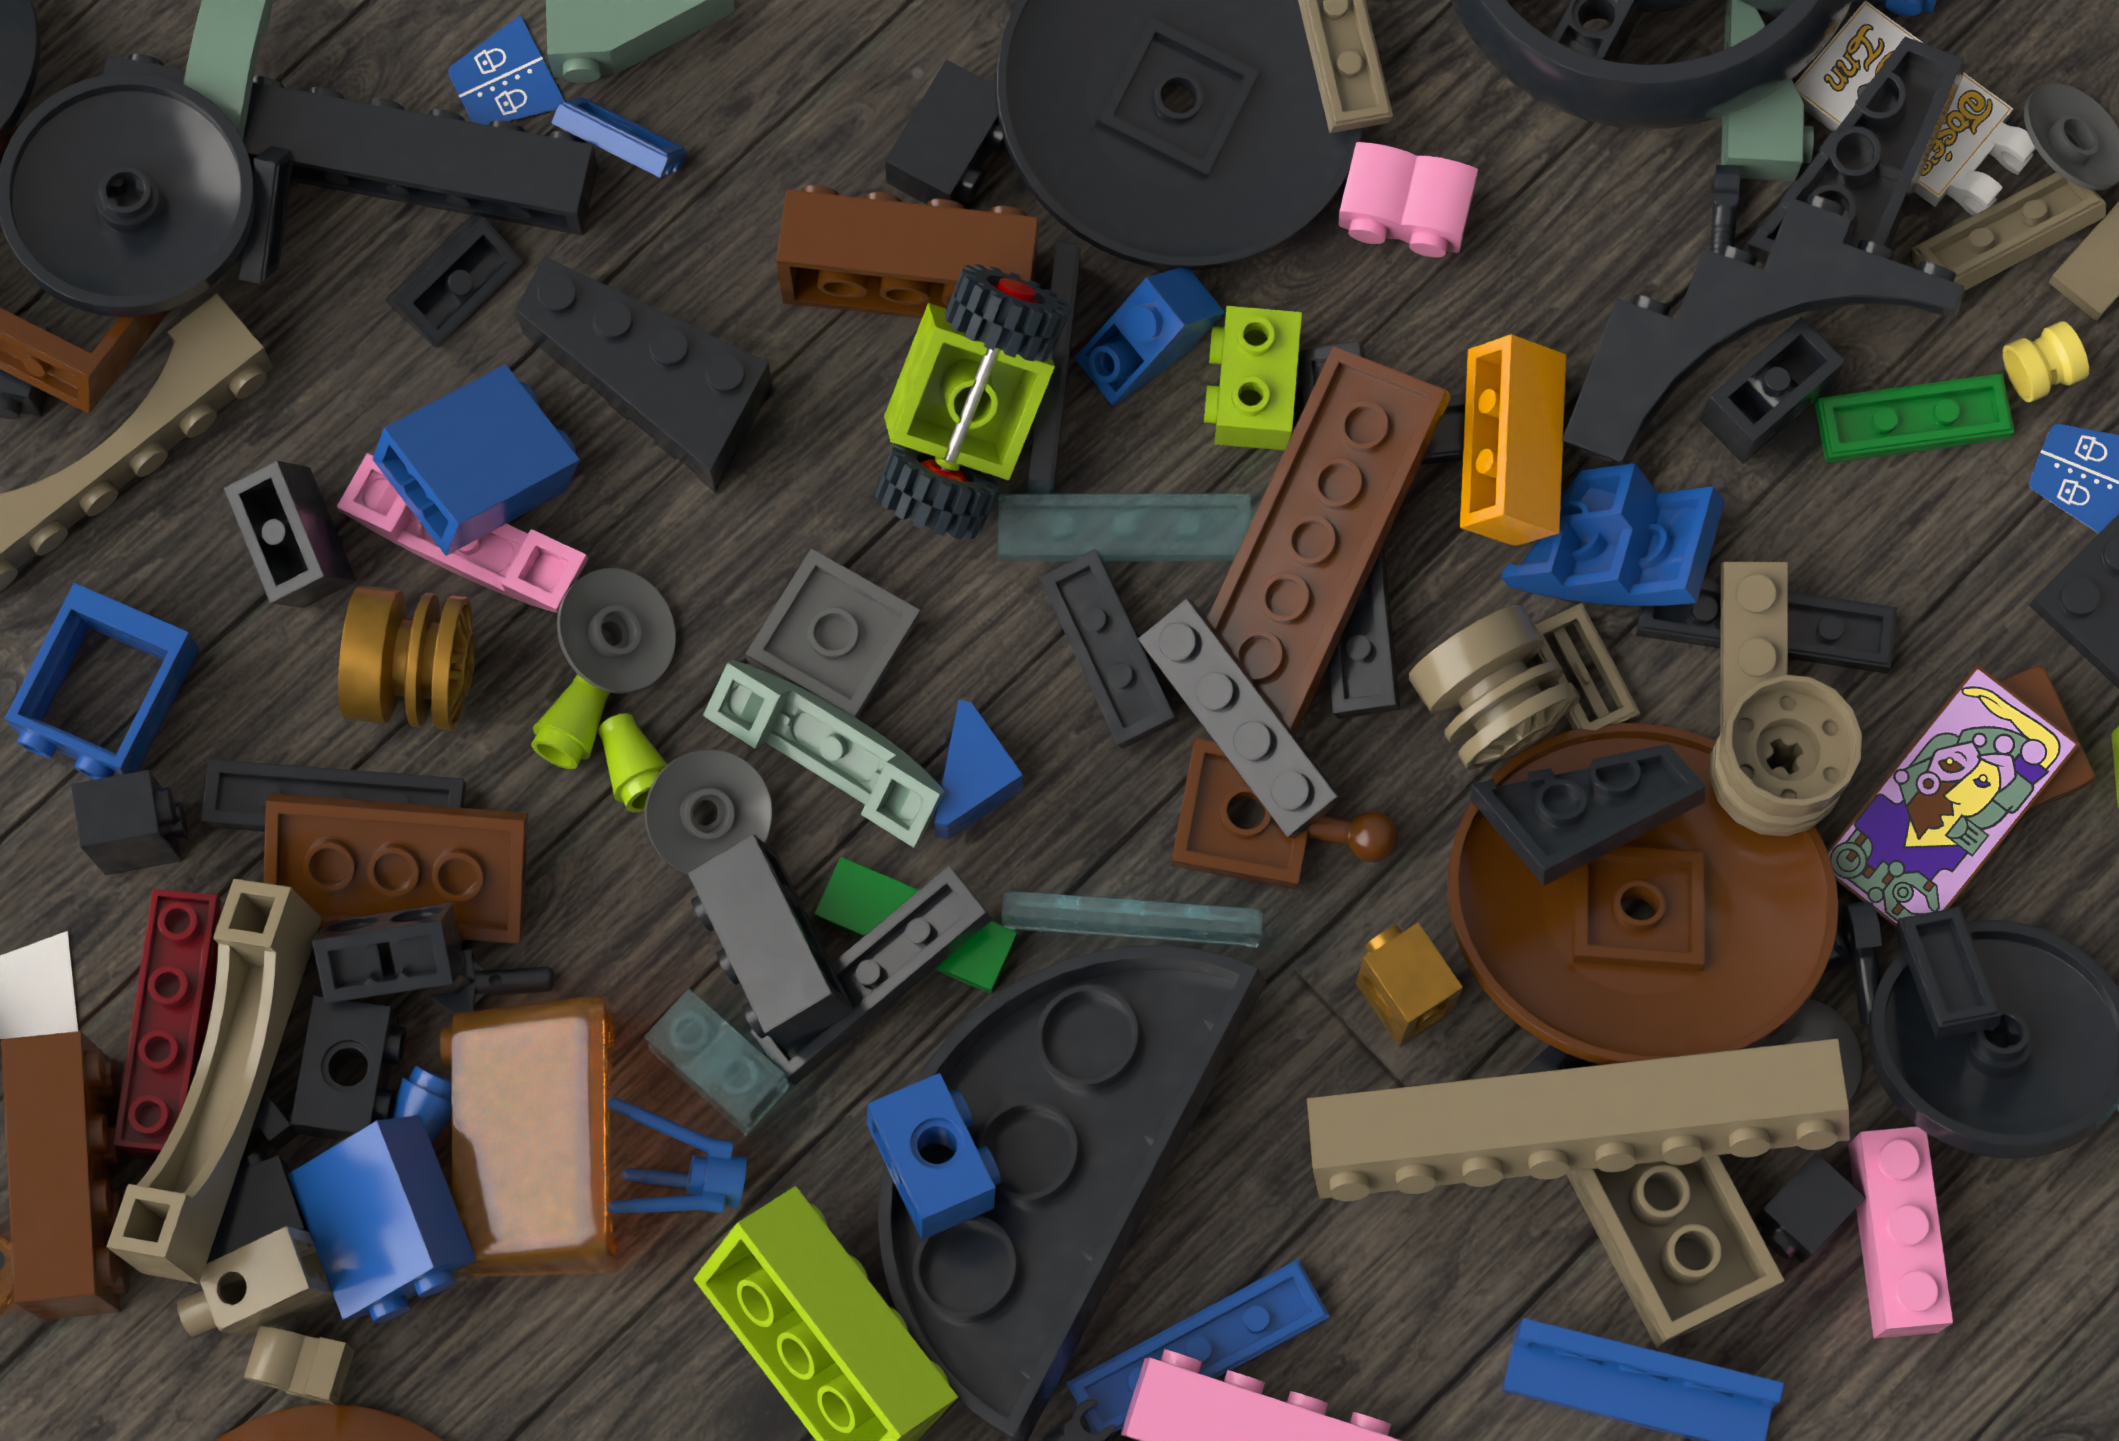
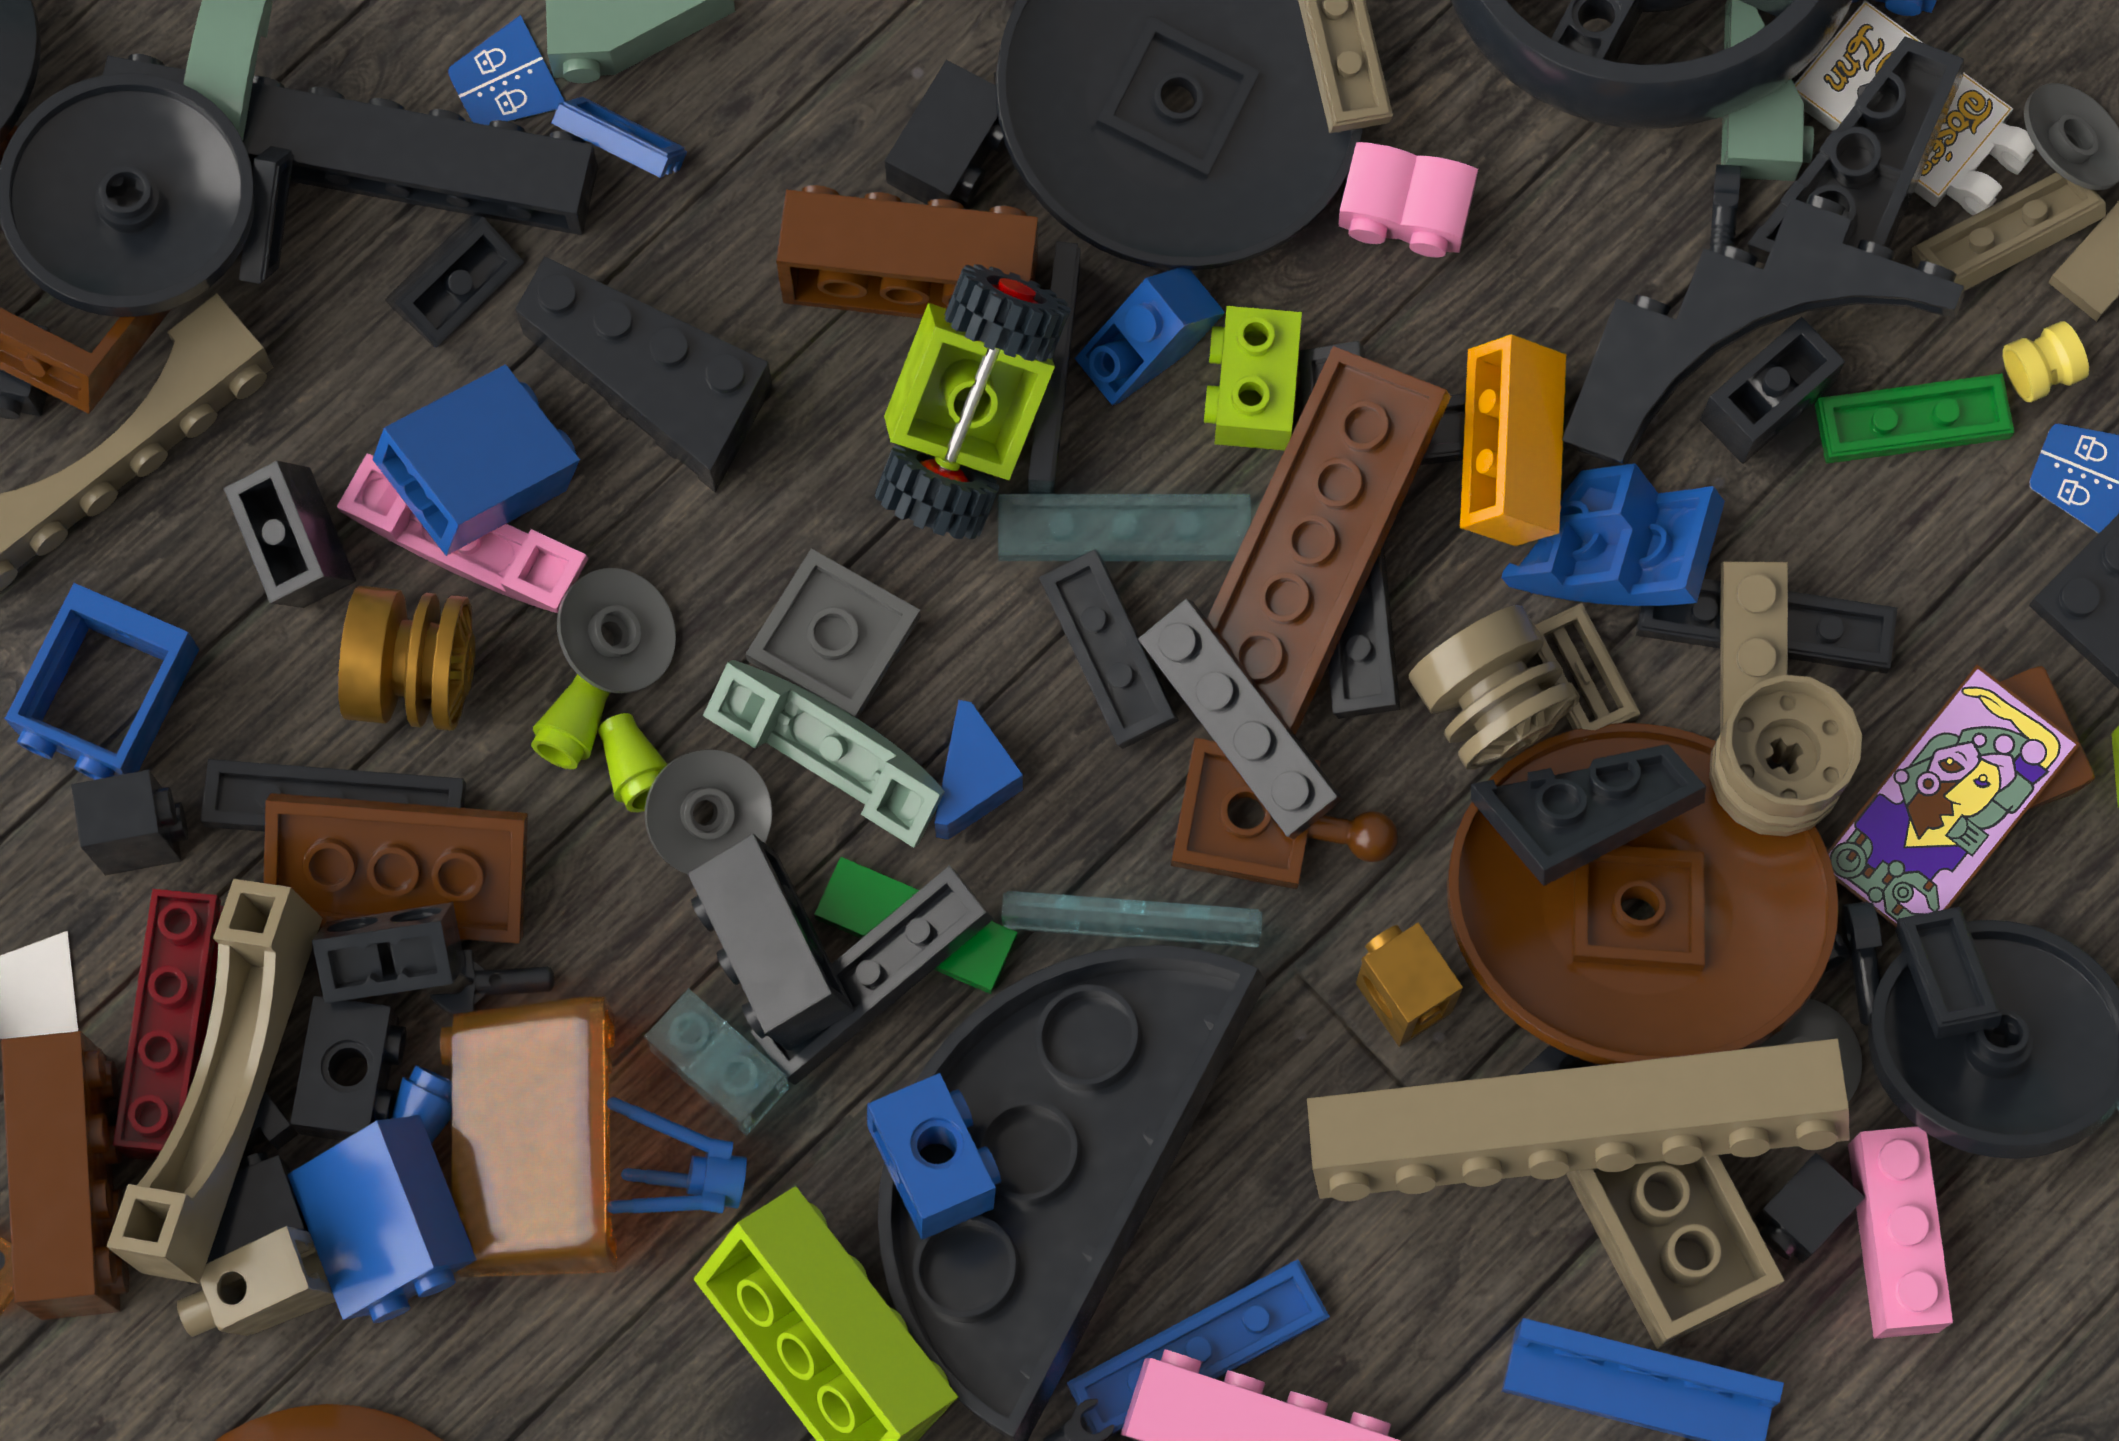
dark tan leg [244,1326,355,1405] -> none

